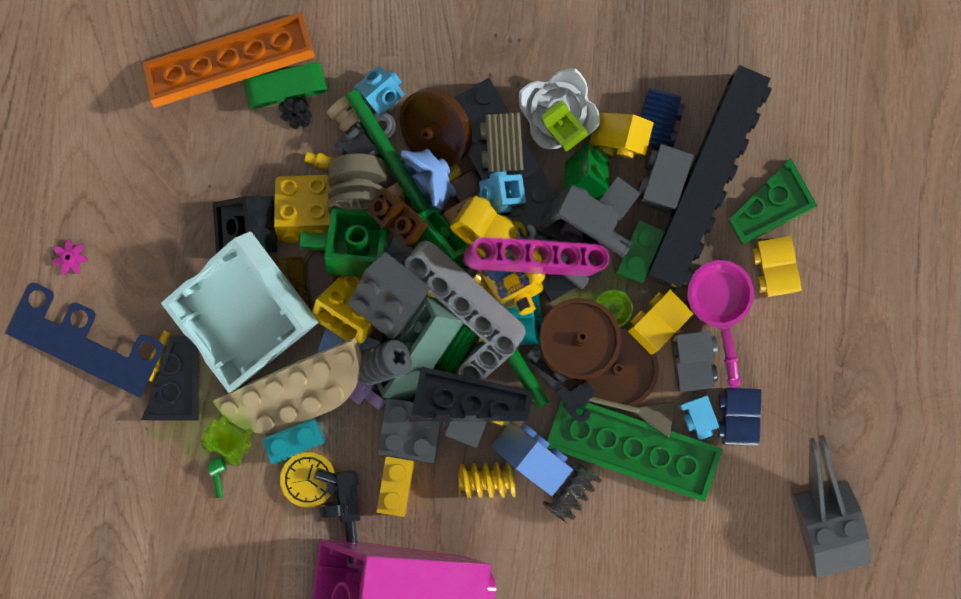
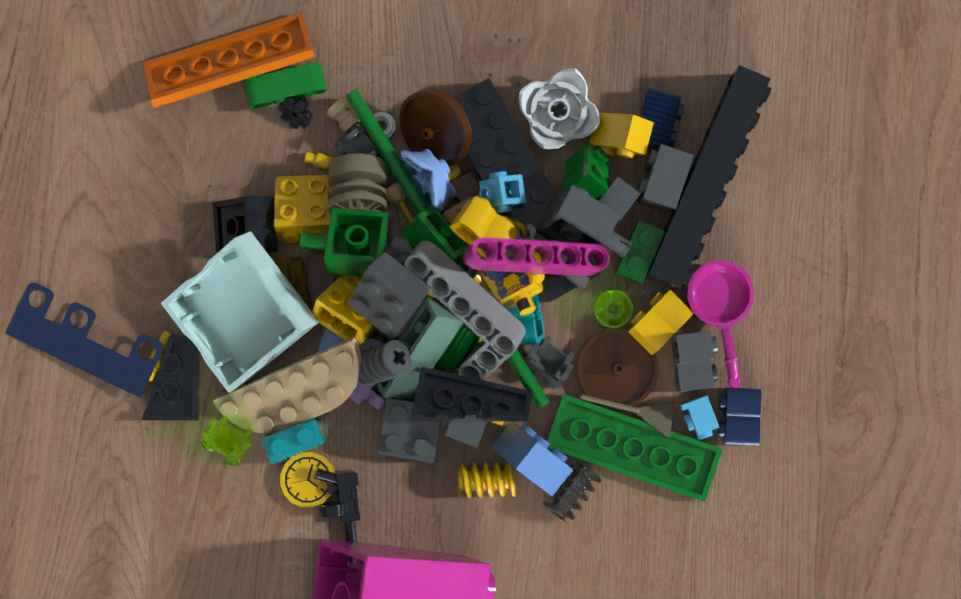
dark pink plant [52,239,88,275] -> none
green hand [208,457,227,498] -> none
medium azure brick [354,65,405,116] -> none
reddish brown slope [366,188,428,248] -> none
yellow brick [376,456,415,517] -> none
dark tan brick [480,113,523,174] -> none
reddish brown piece [538,298,621,381] -> none
lime bracket [541,100,588,152] -> none
black piece [556,380,596,422] -> none
green wing [729,158,817,245] -> none
yellow brick [752,236,802,298] -> none
dark grey slope [791,435,871,578] -> none

